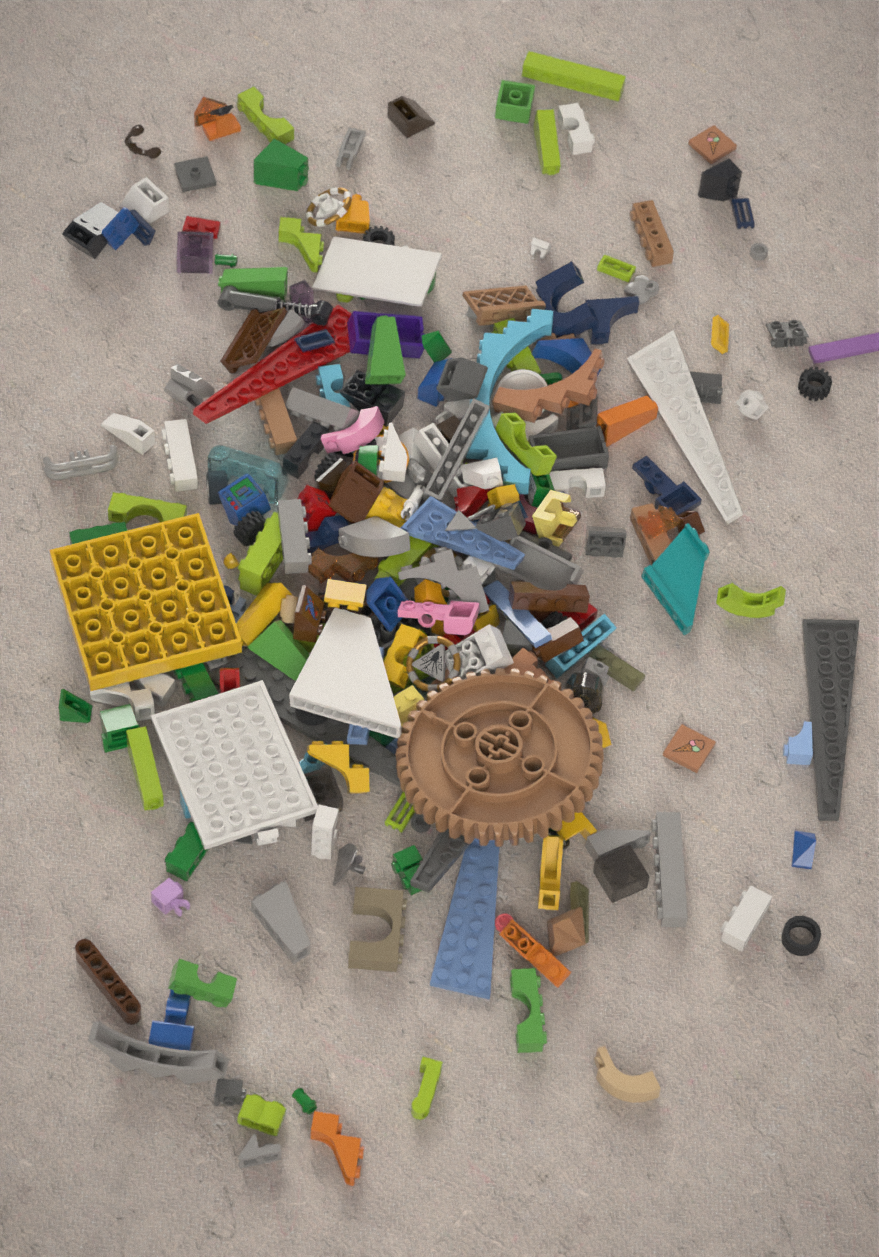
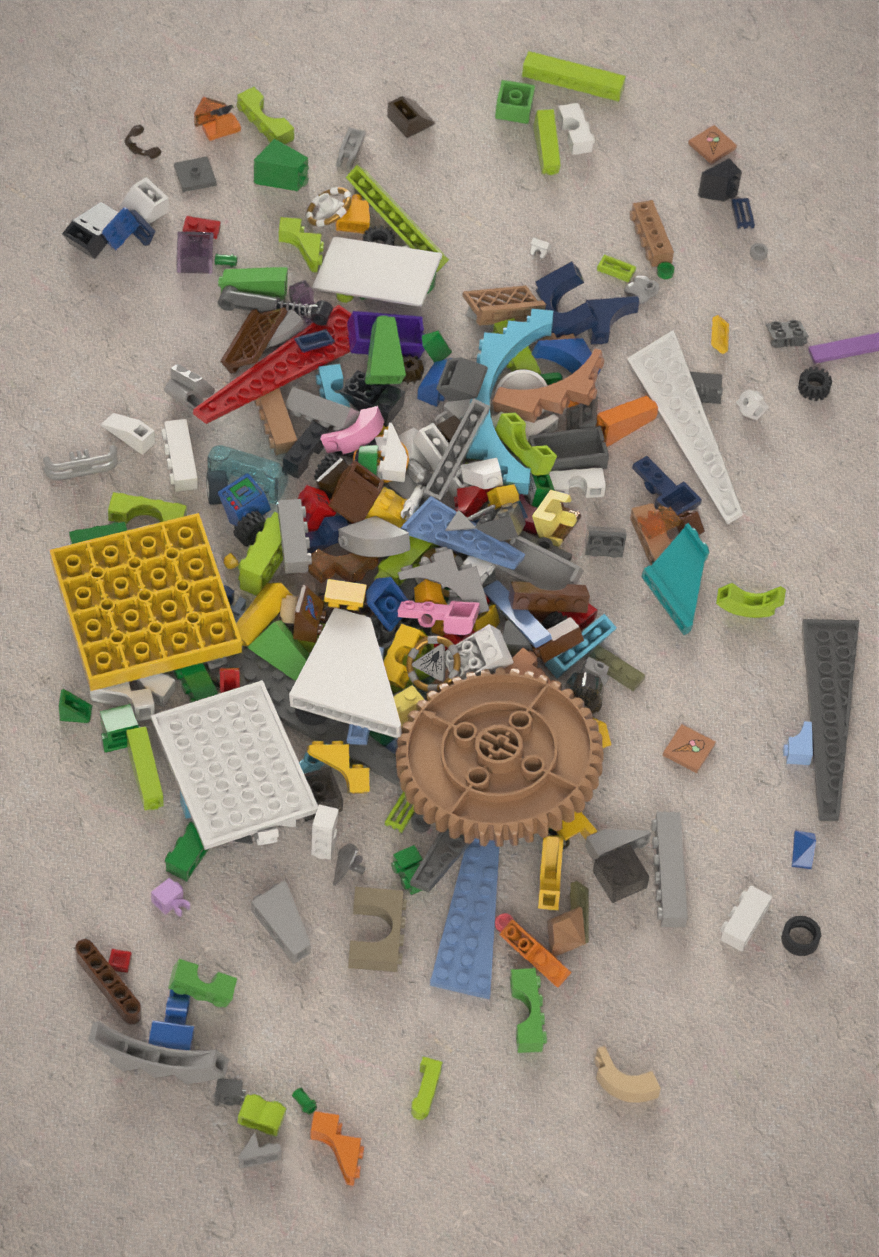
none -> red tile [108,949,132,973]
none -> lime brick [345,165,449,272]
none -> dark brown gear [401,354,424,385]
none -> green tile [657,262,675,279]

